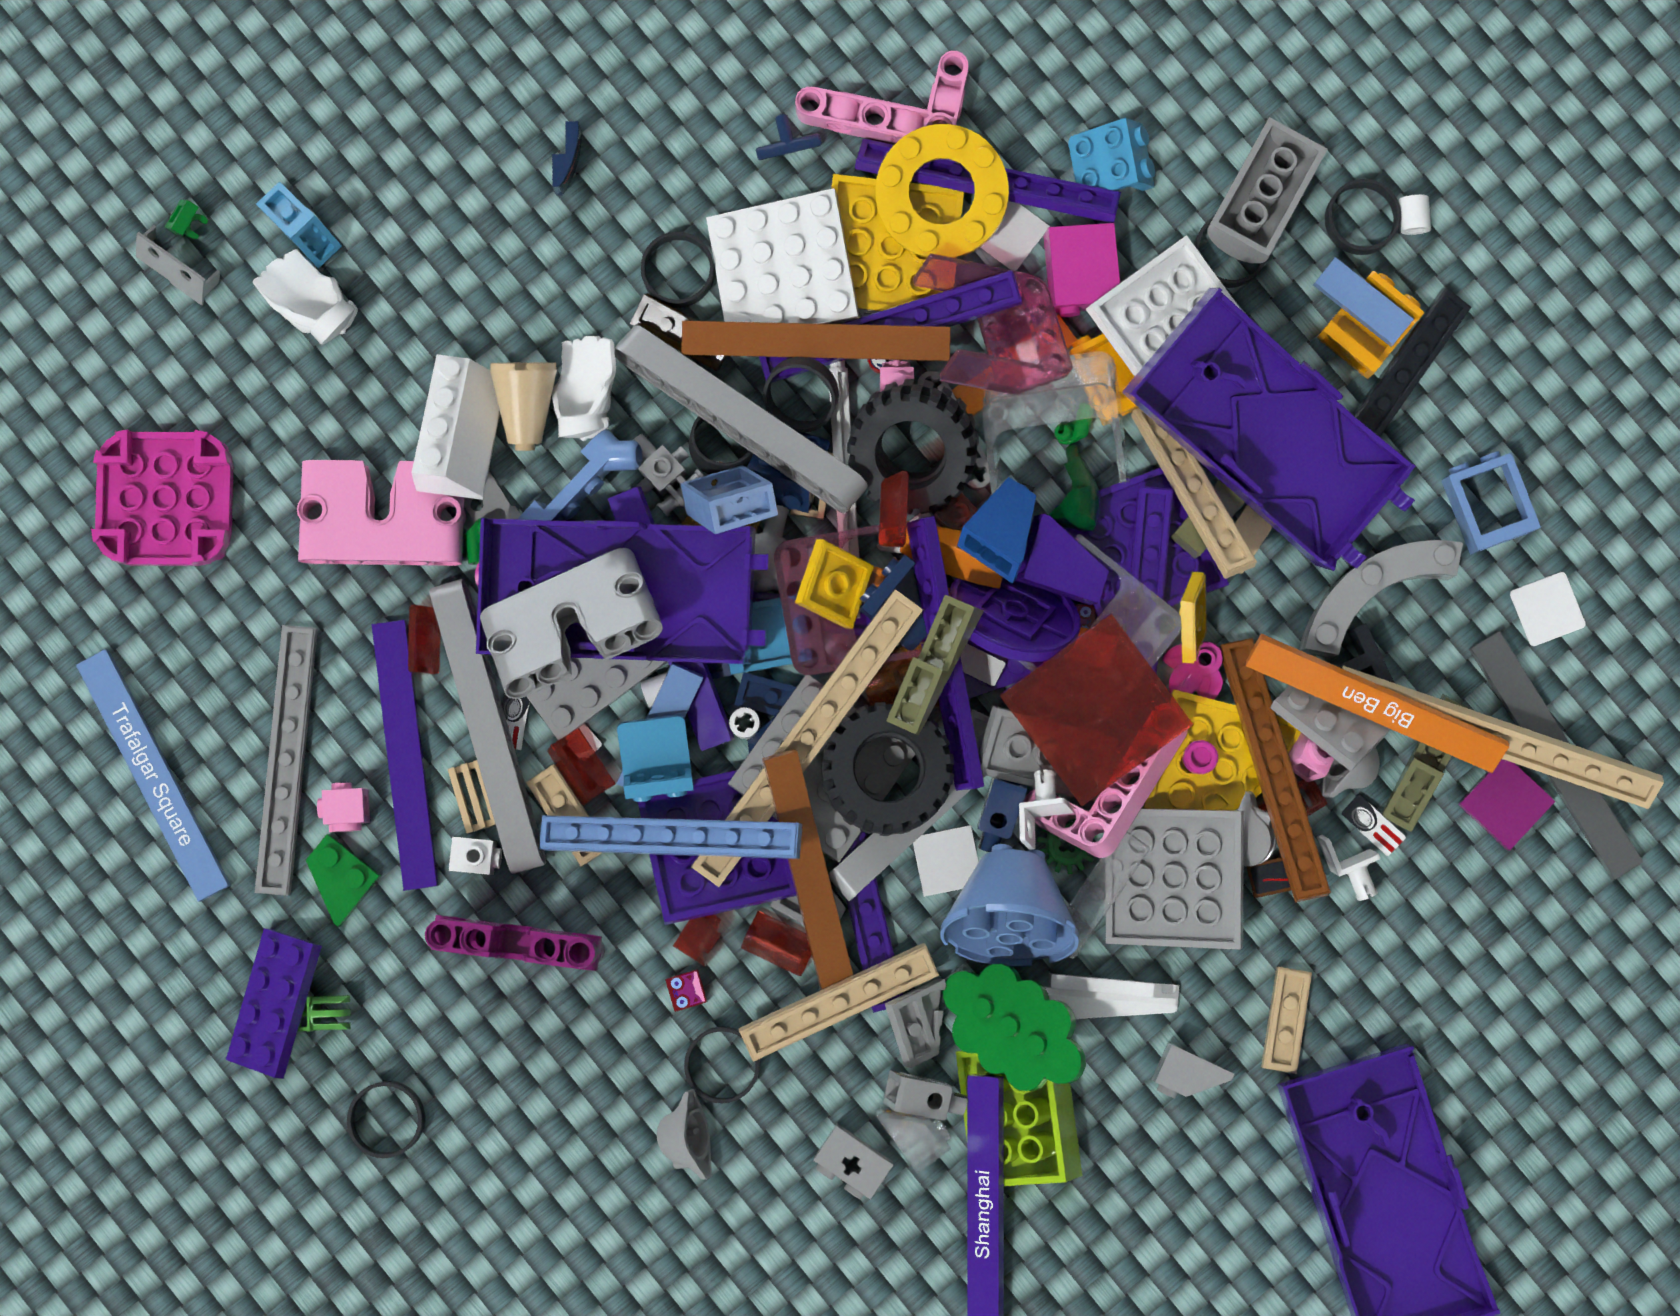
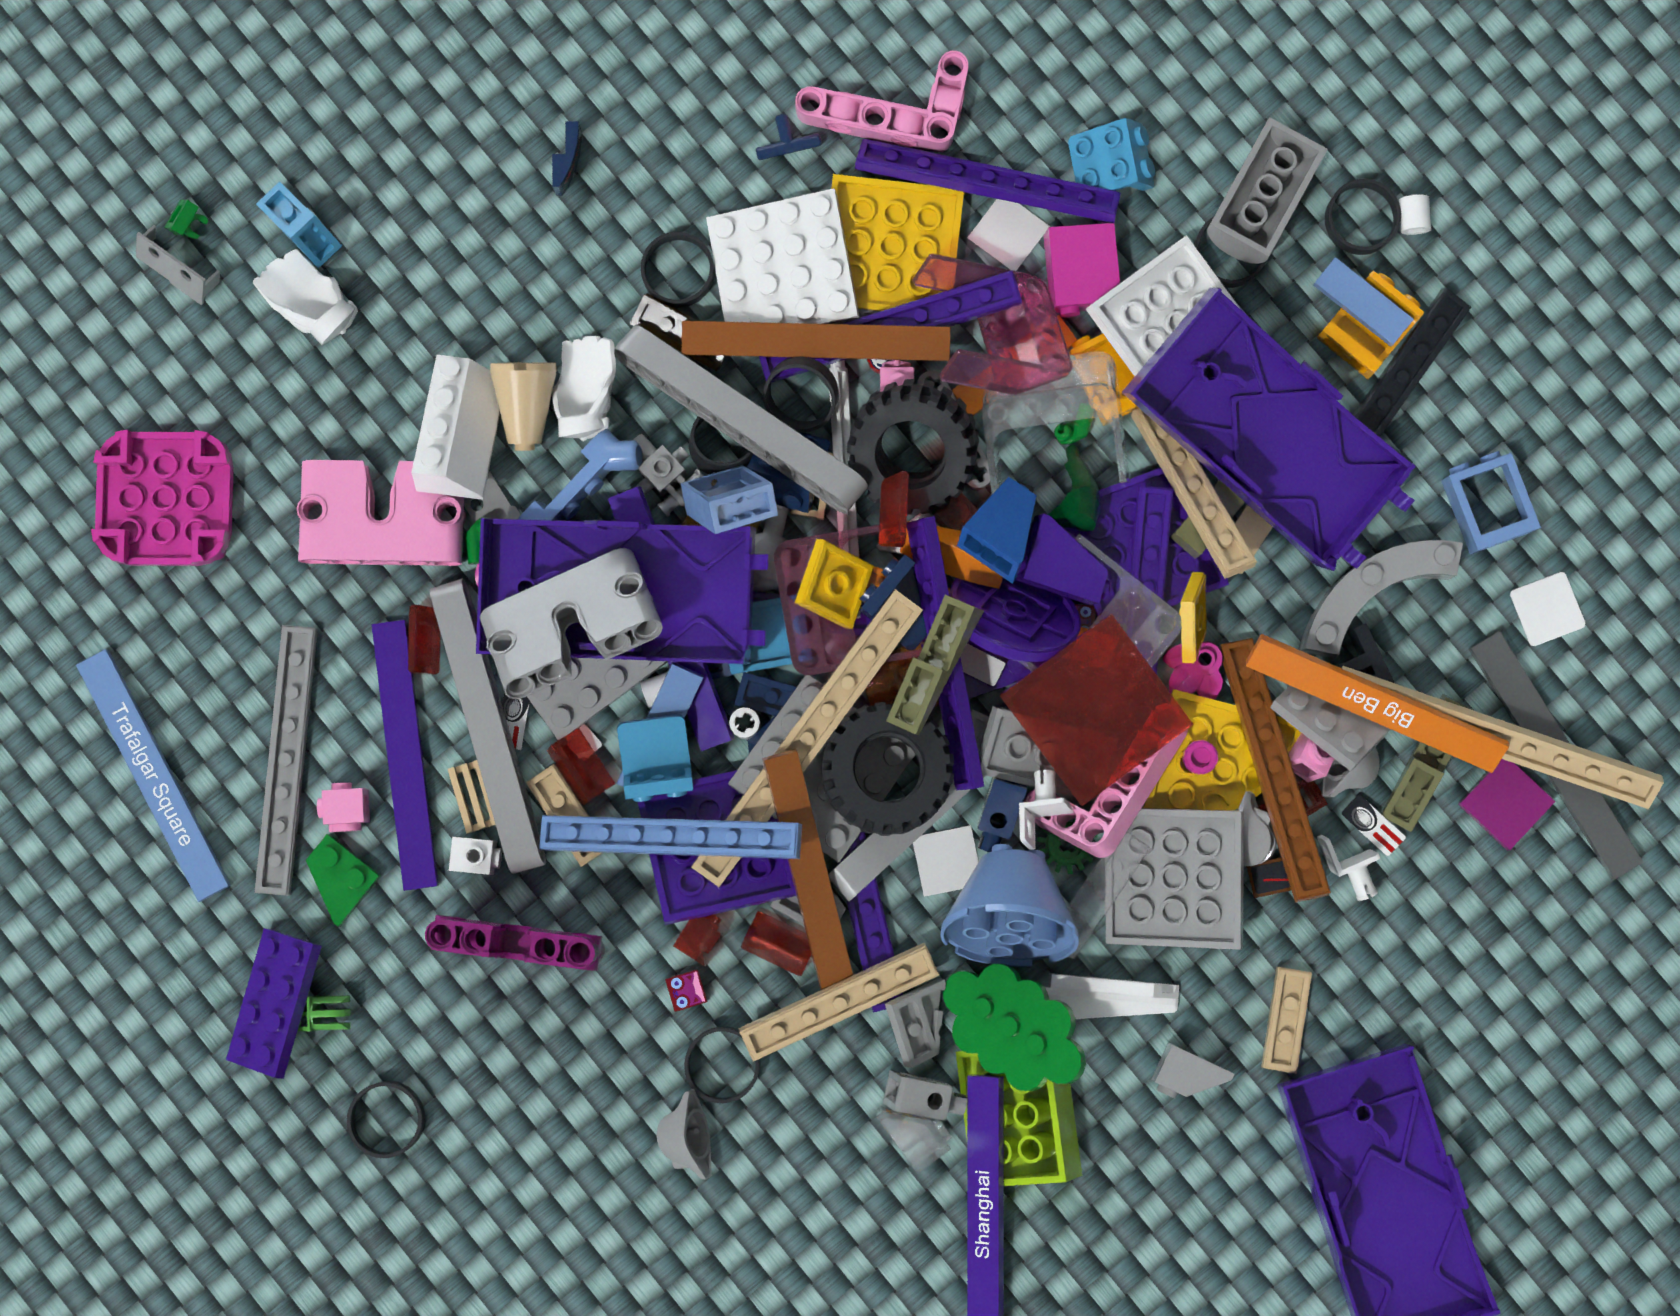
light grey brick [813,1123,893,1200] -> none
yellow plate [875,124,1009,260] -> none

